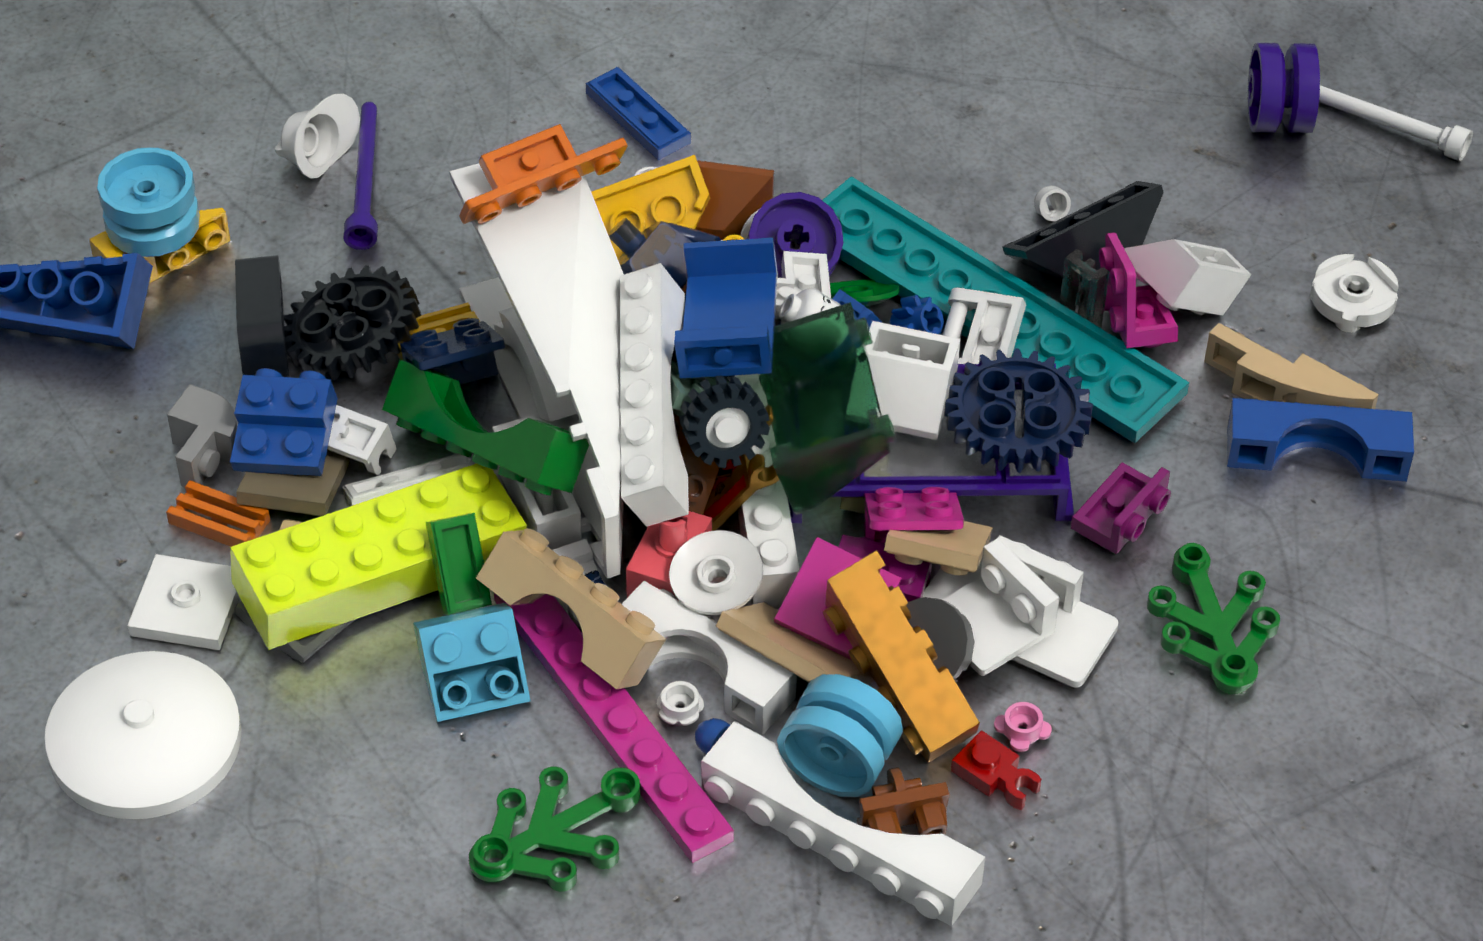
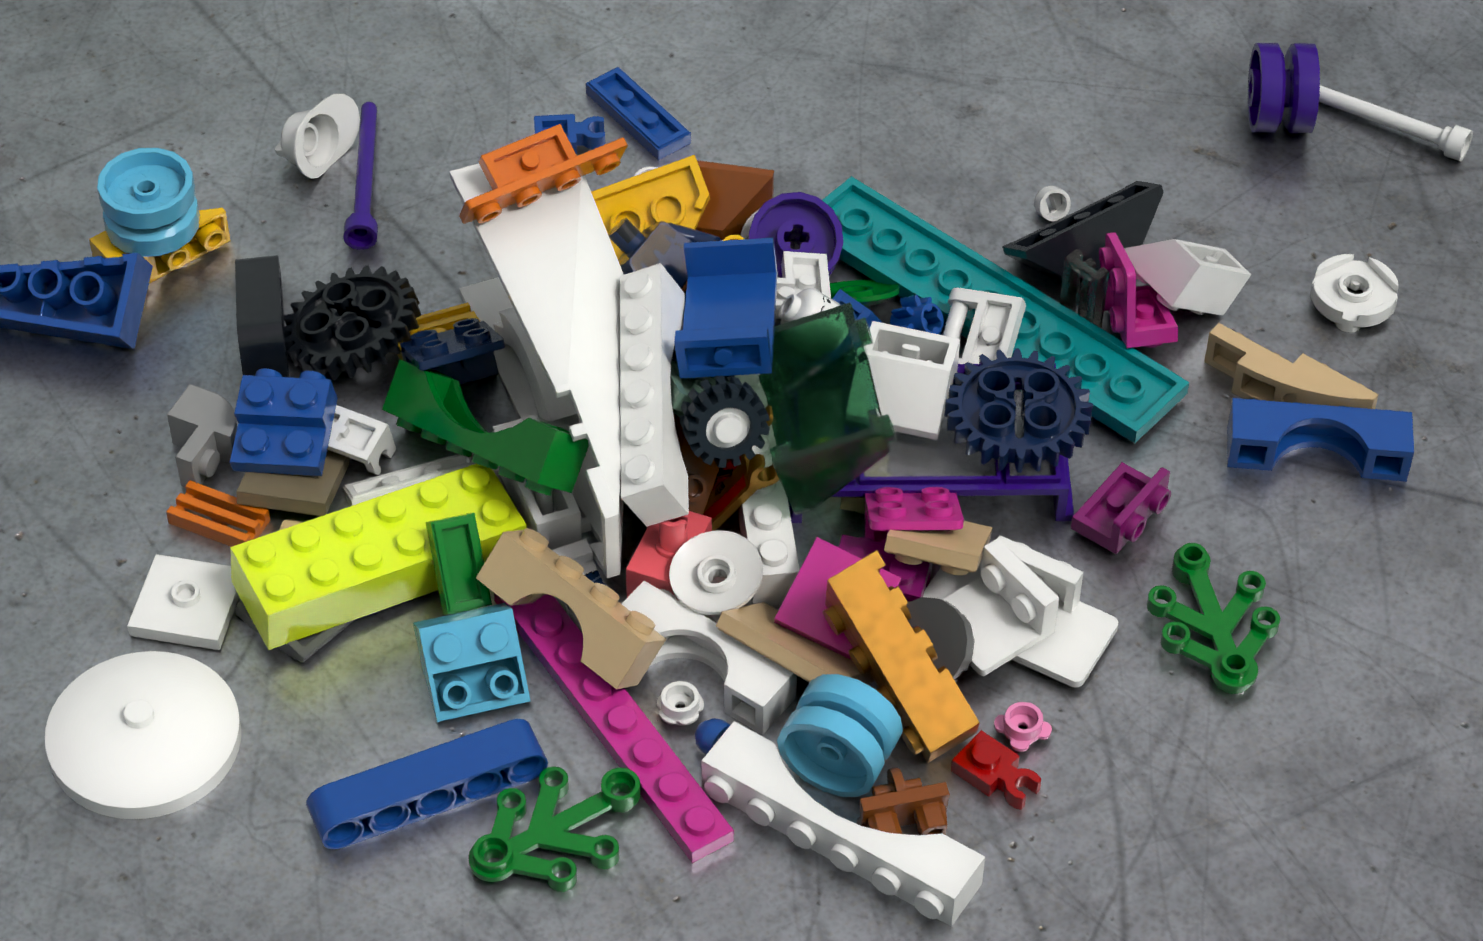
none -> blue beam [306,719,548,849]
none -> blue plate [534,114,606,154]

